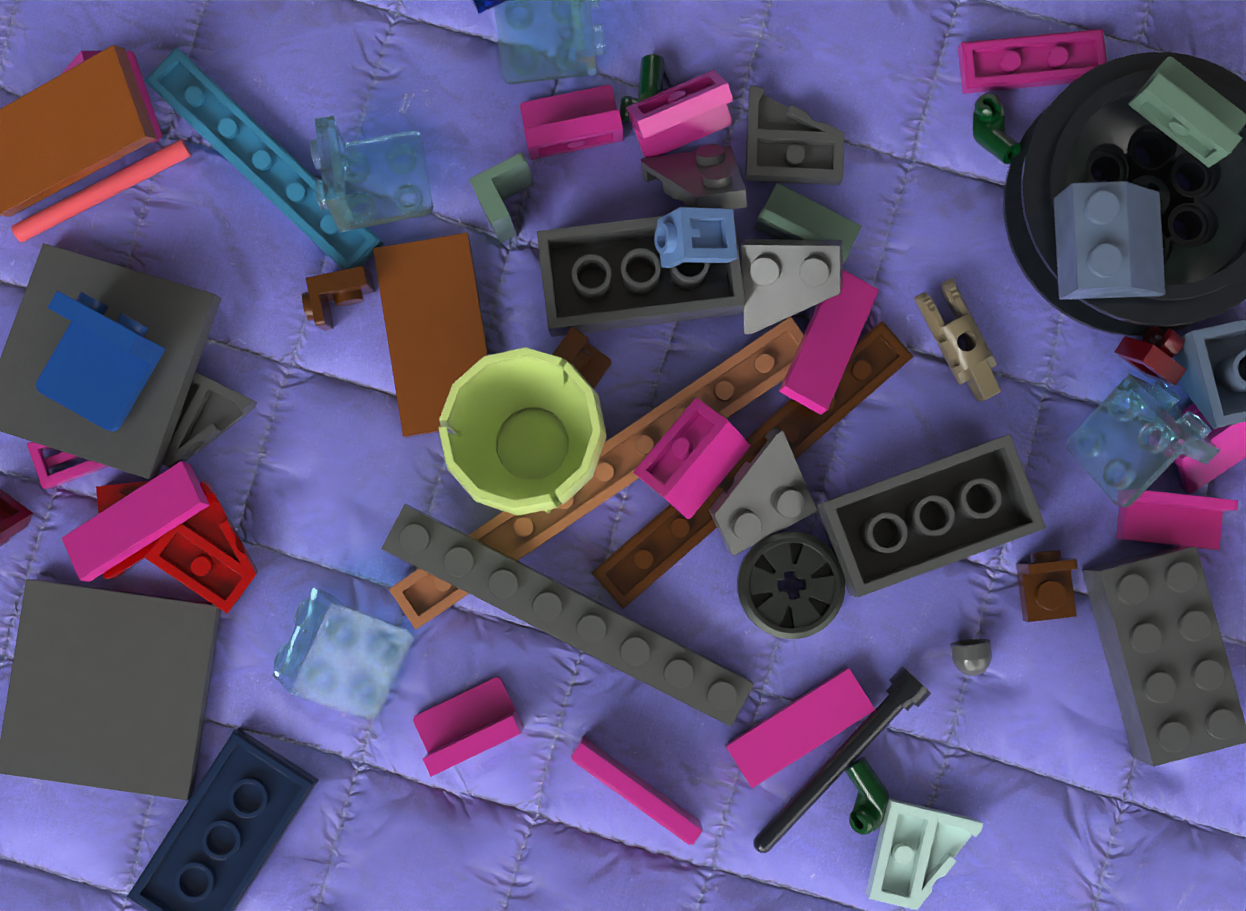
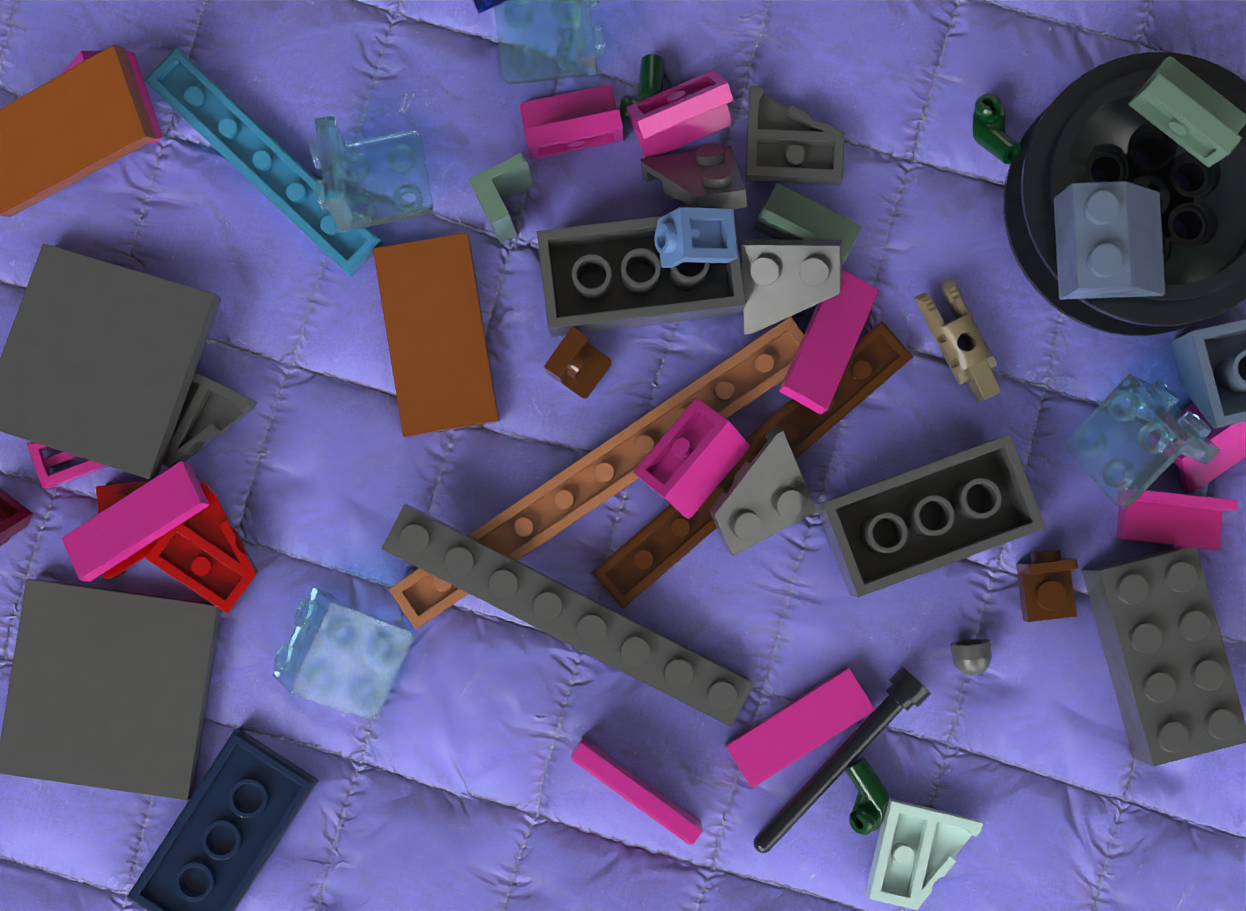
coral bar [11,139,192,243] -> none
blue bracket [36,290,165,432] -> none
reddish brown bracket [302,266,375,331] -> none
dark pink panel [413,676,524,777] -> none
yellowish green plate [438,347,607,515] -> none
pearl dark grey wheel [737,531,845,639] -> none
dark pink tile [958,29,1107,94] -> none
dark red tile [1114,326,1187,386] -> none

